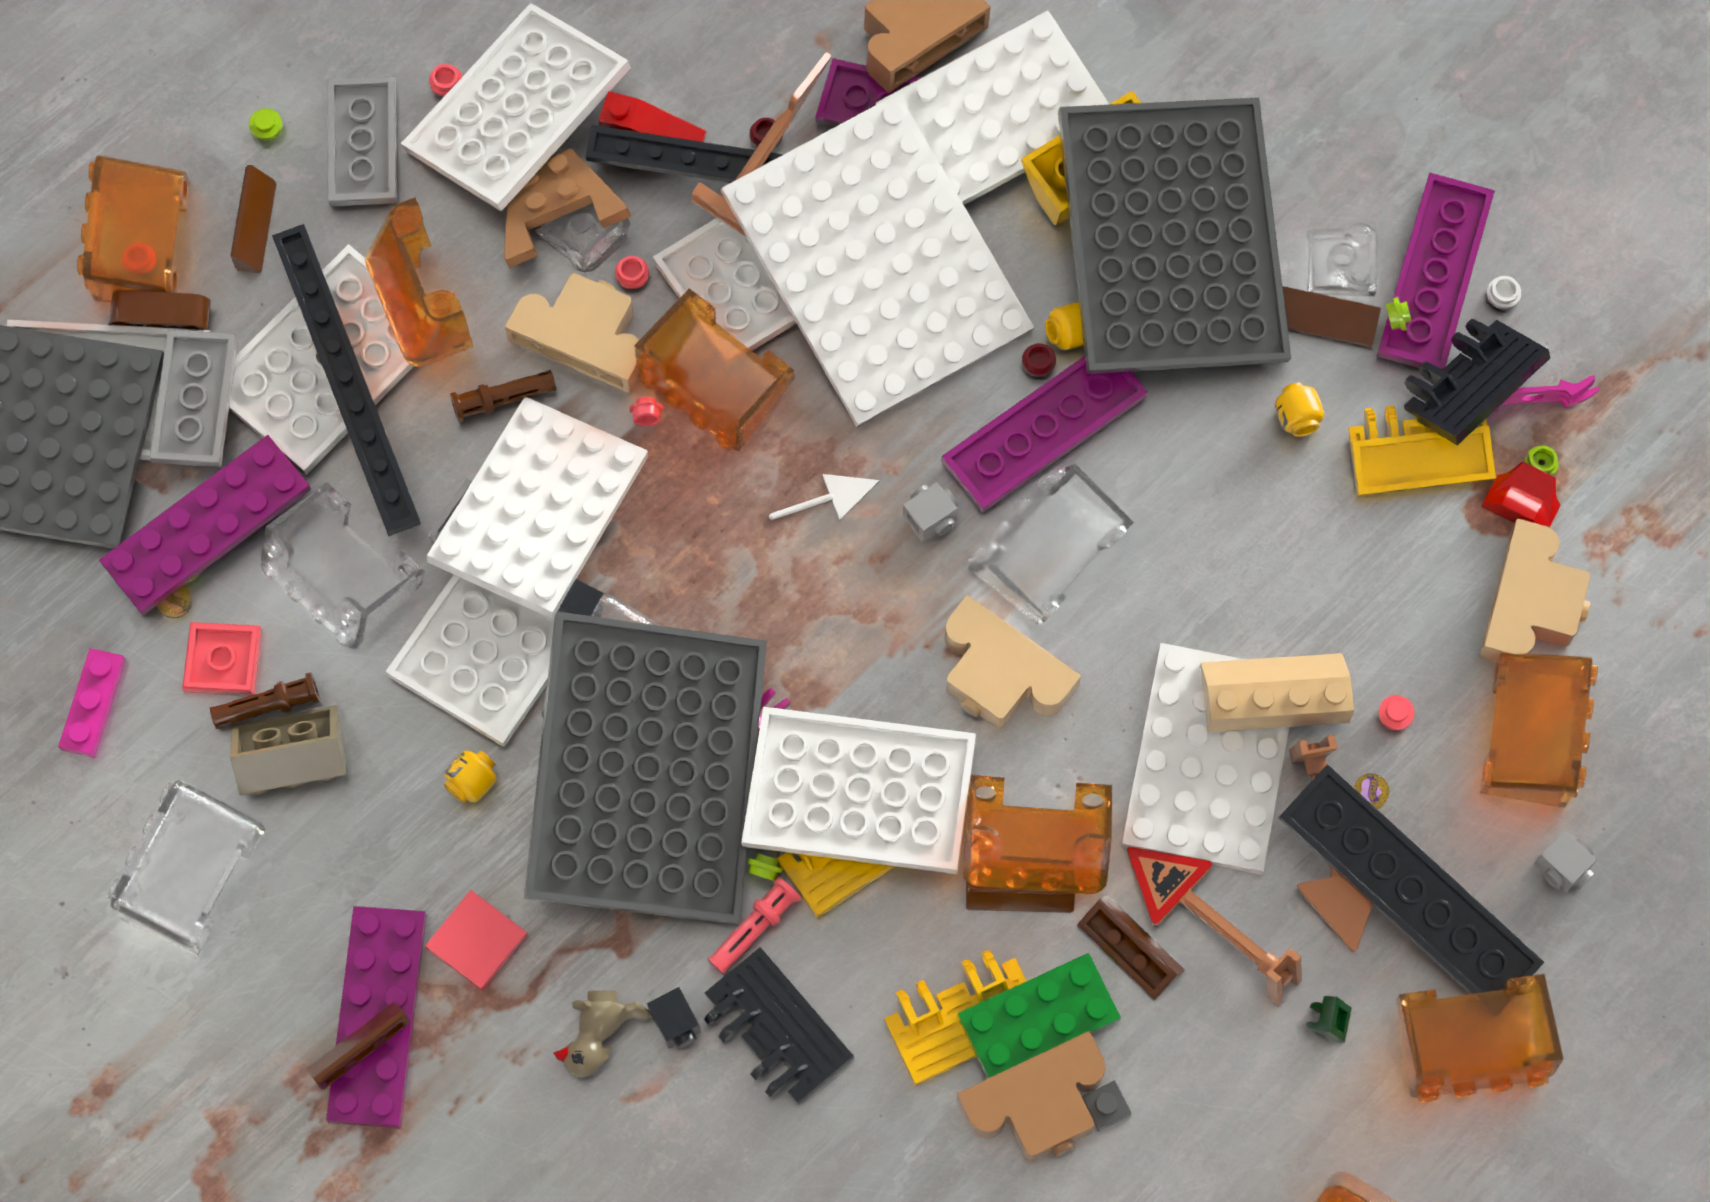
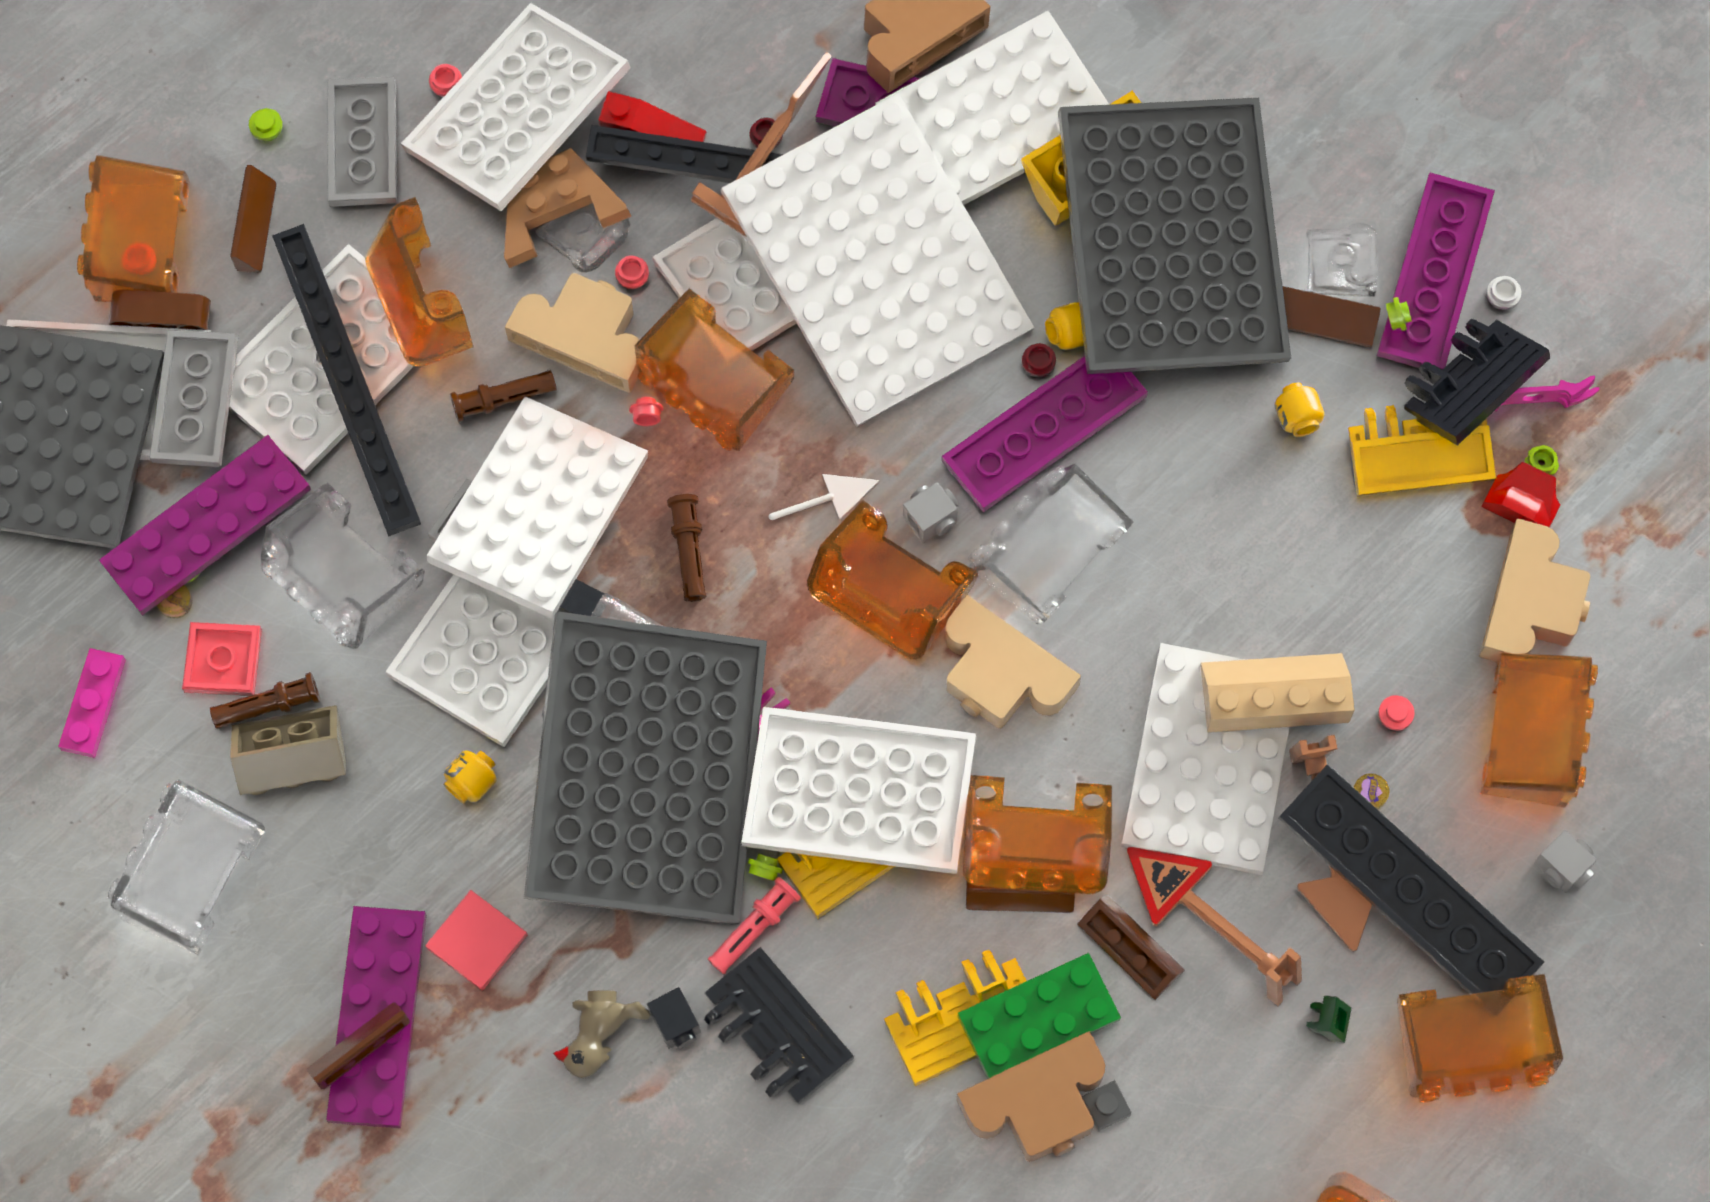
none -> reddish brown pin [667,494,707,602]
none -> clear orange windscreen [807,500,979,660]

